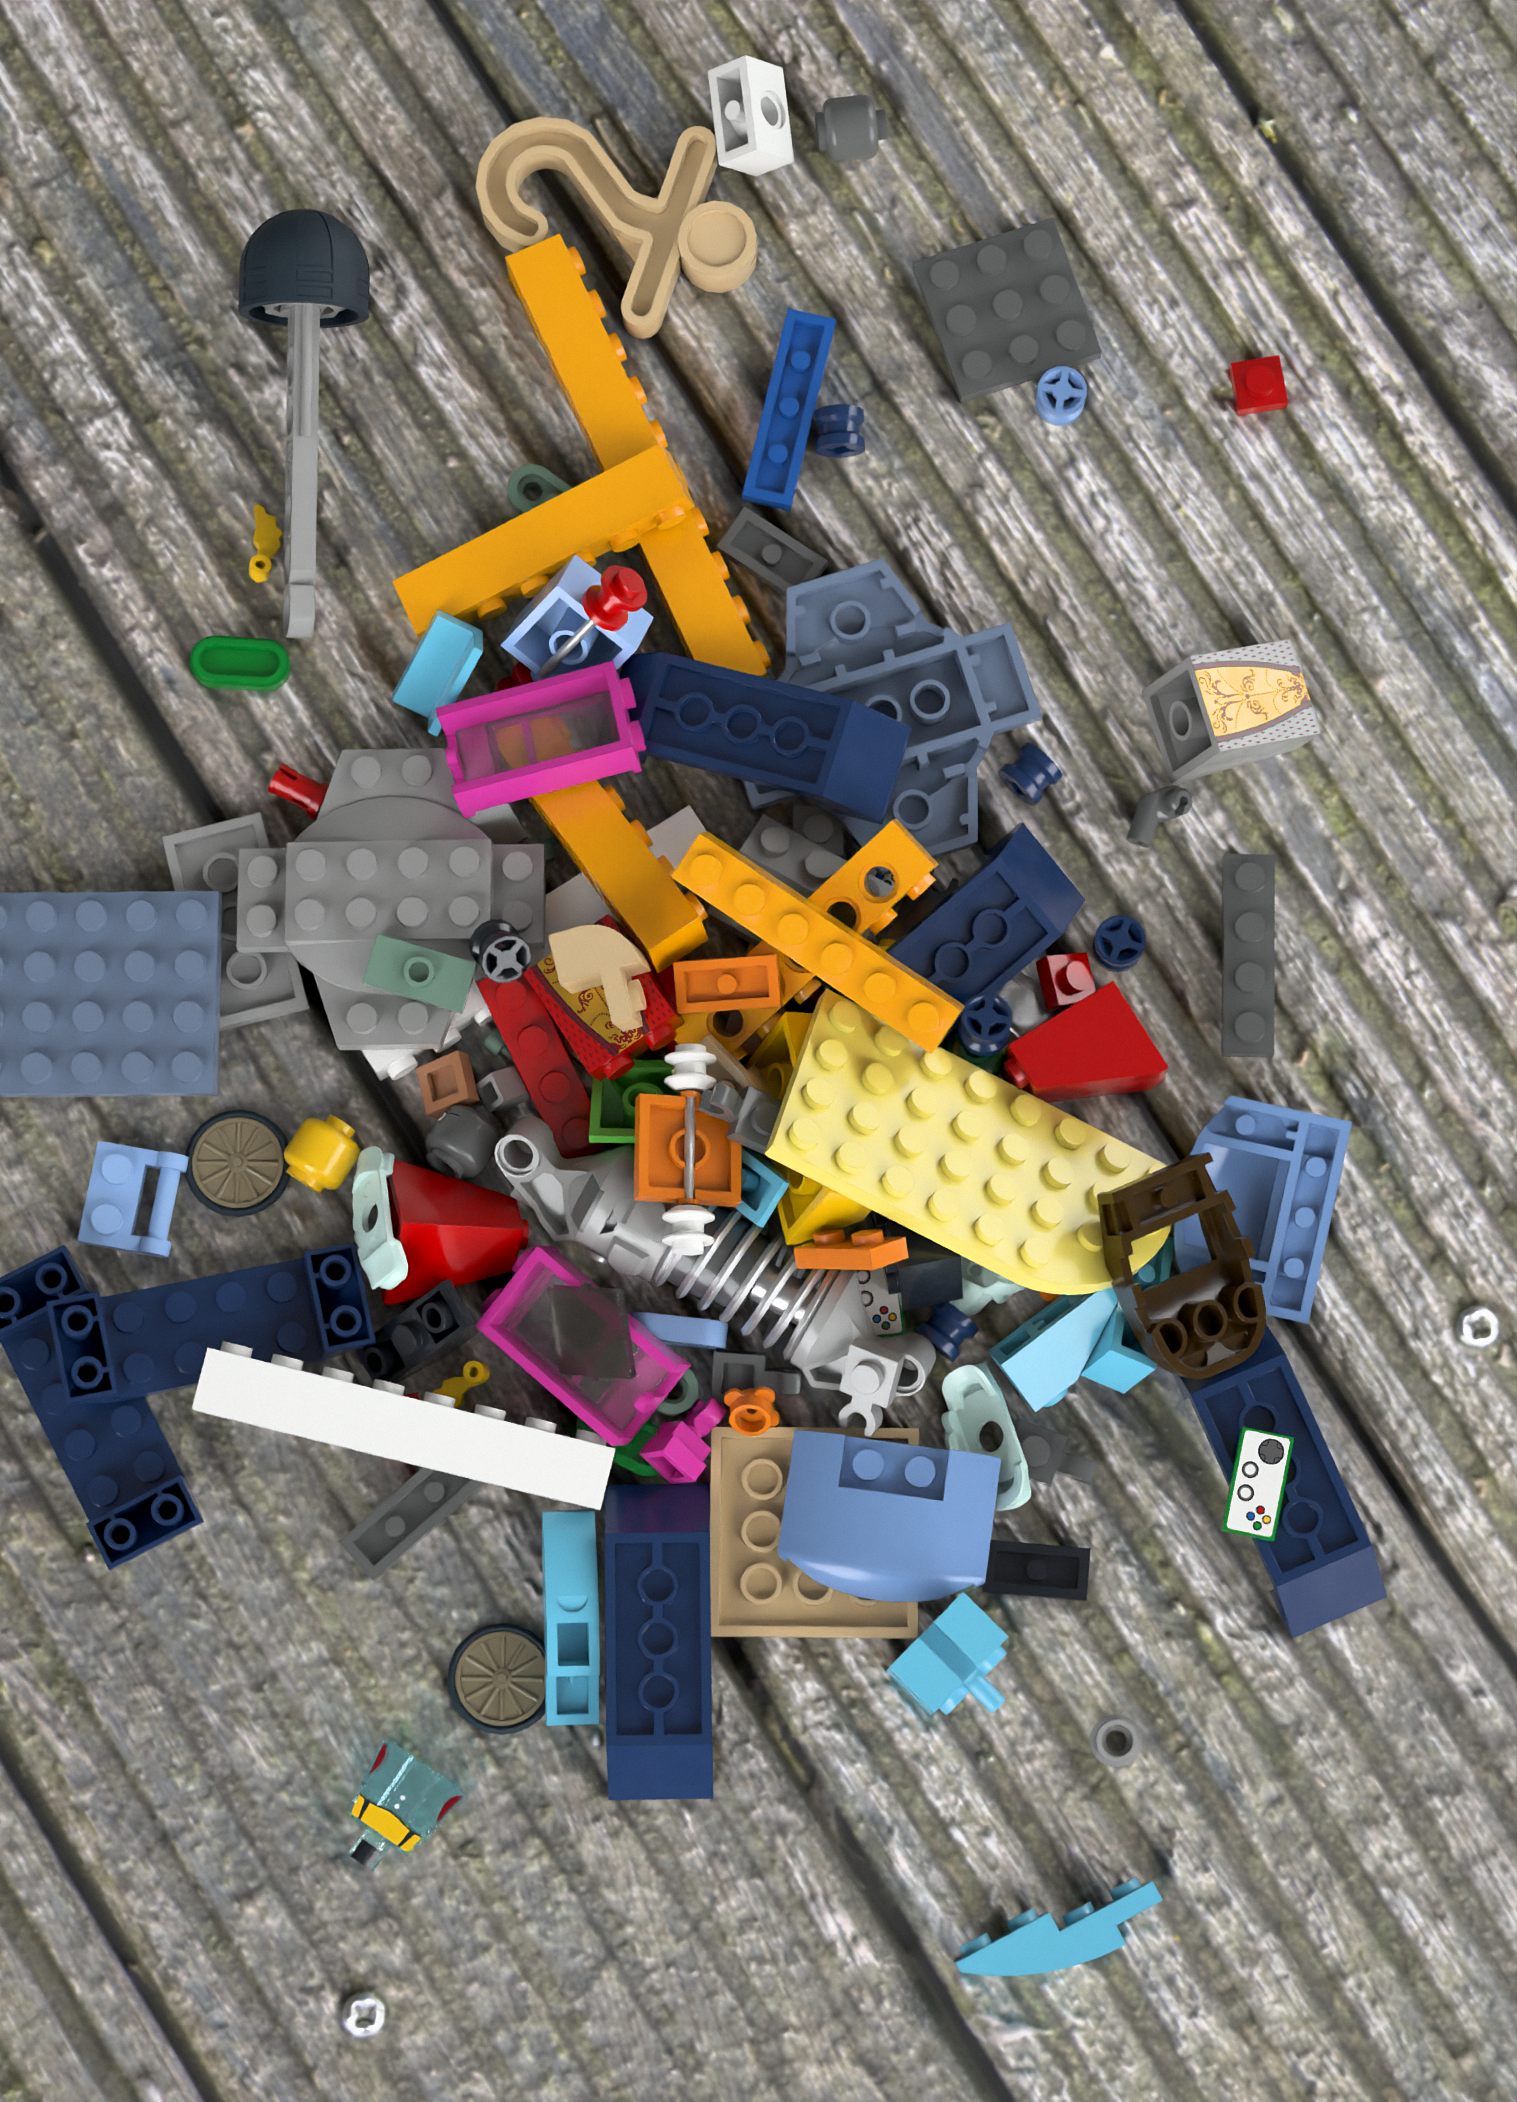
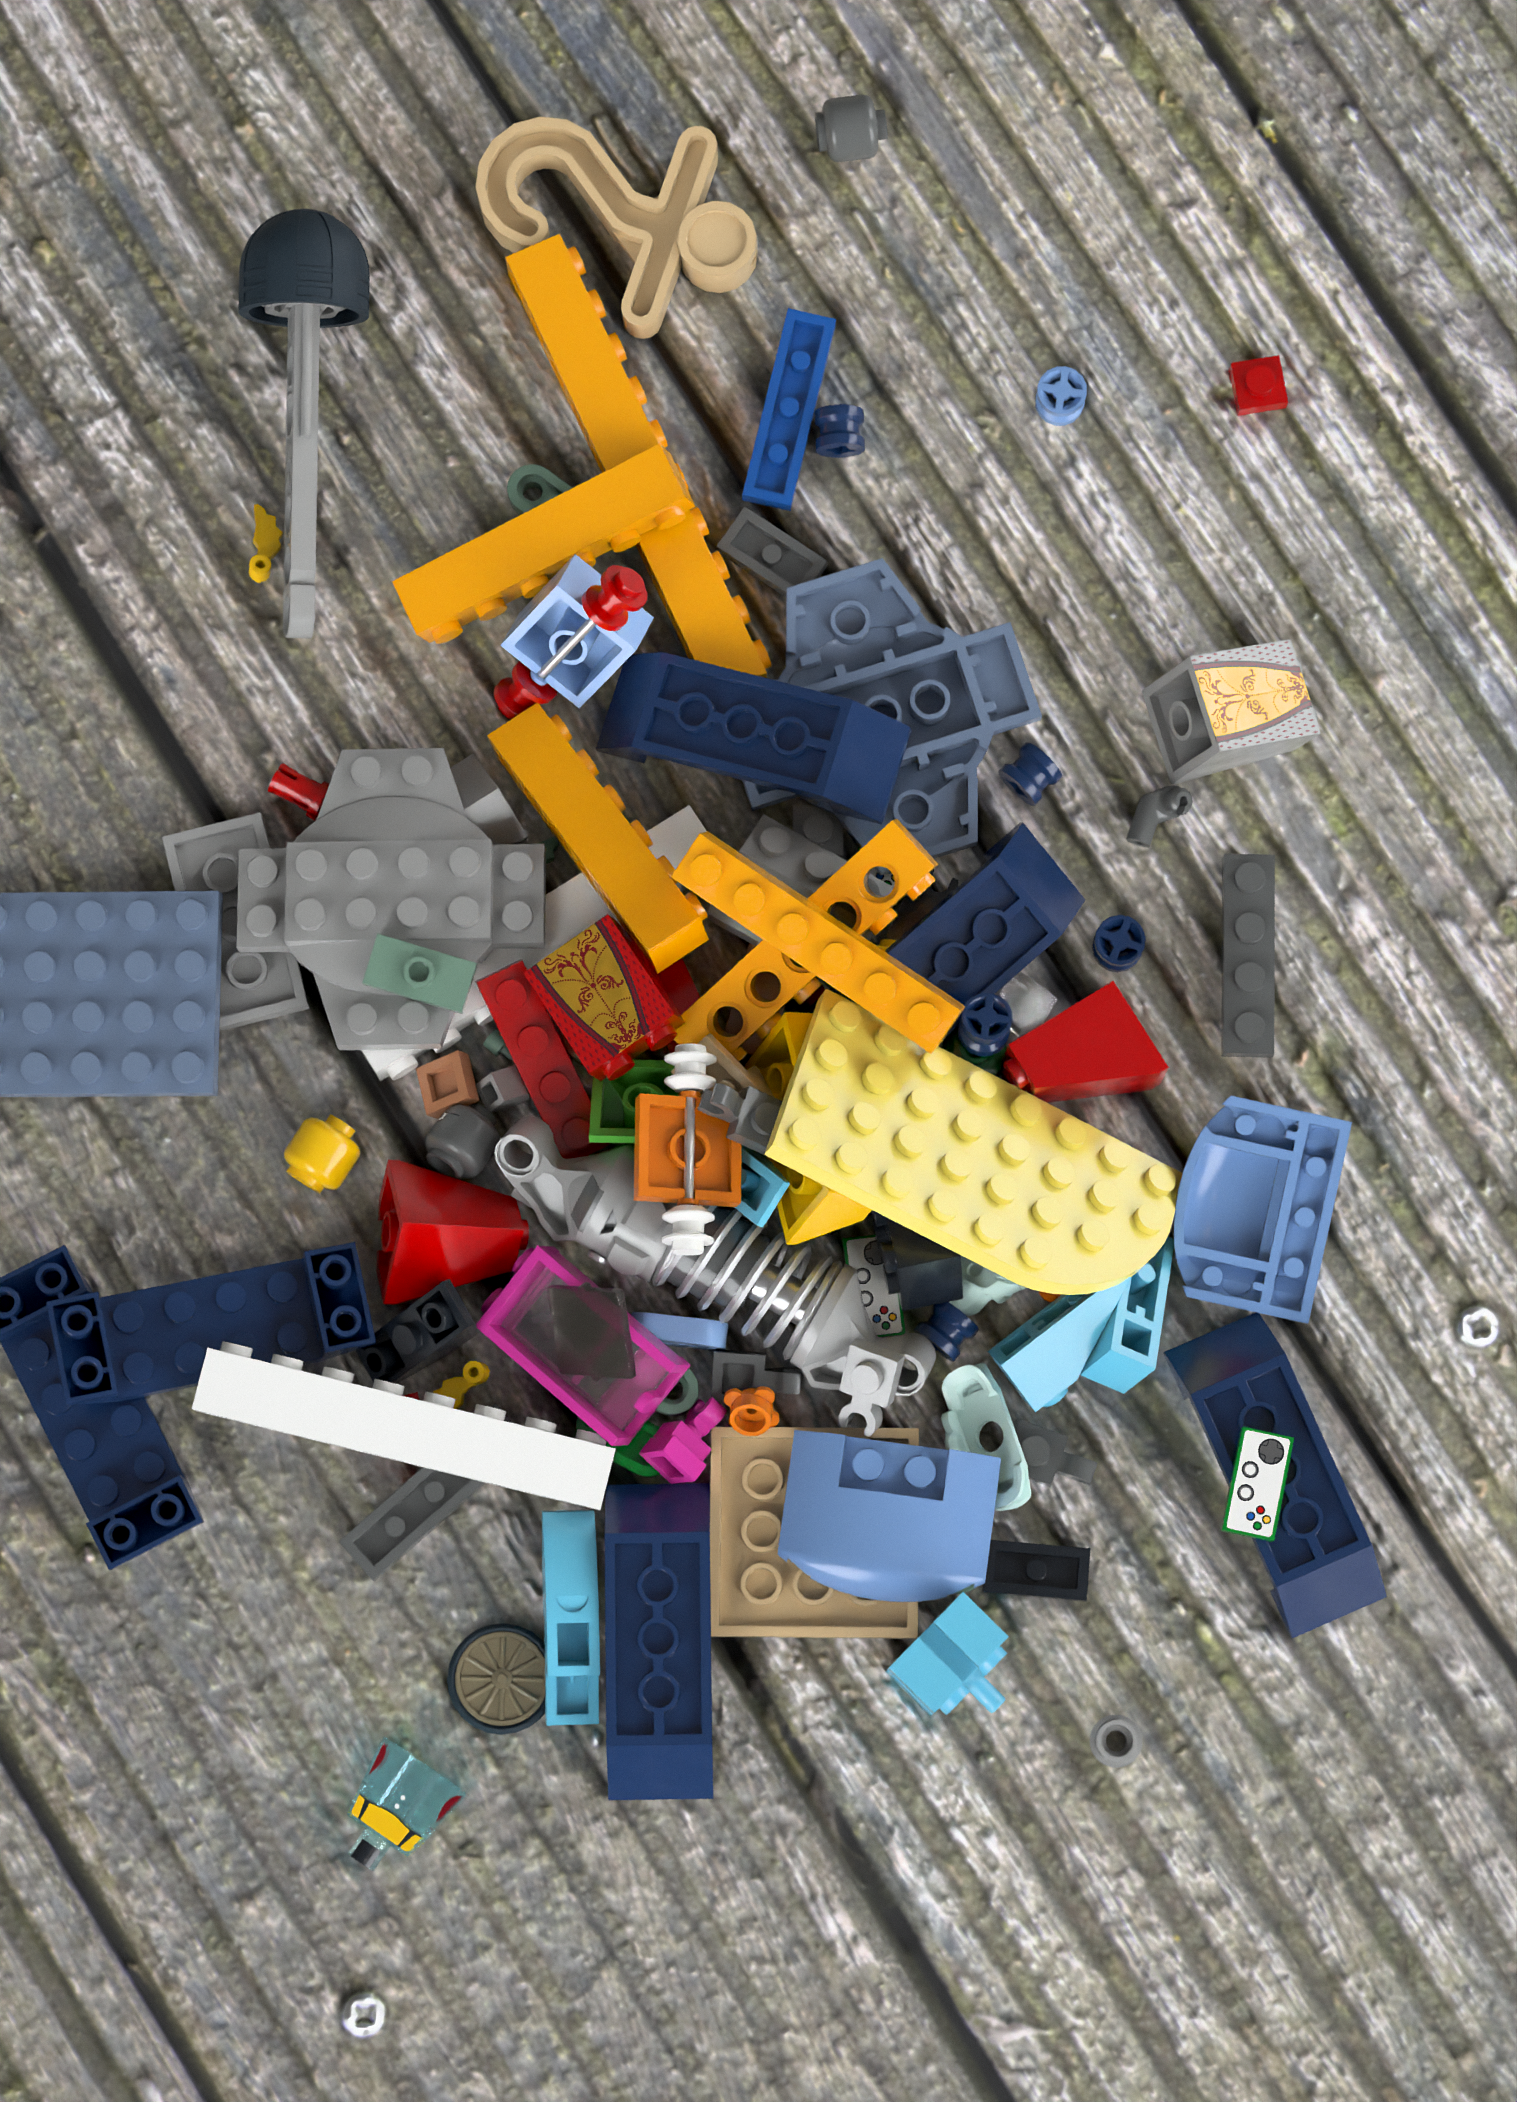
light blue plate [77,1141,189,1258] -> none
dark tan wheel [185,1110,291,1217] -> none
green tile [190,635,292,692] -> none
light aqua piece [352,1146,408,1290] -> none
medium azure panel [392,609,483,736] -> none
dark pink door [435,661,646,819] -> none
black wheel [469,919,531,983] -> none
tan brick [548,924,651,1032] -> none
orange plate [673,953,783,1014] -> none
white brick [708,55,794,177] -> none
orange plate [793,1228,909,1270] -> none
dark grey plate [912,217,1102,403] -> none
medium azure slope [954,1877,1163,1976] -> none
red plate [1035,952,1096,1011] -> none
dark brown slope [1097,1152,1266,1379] -> none

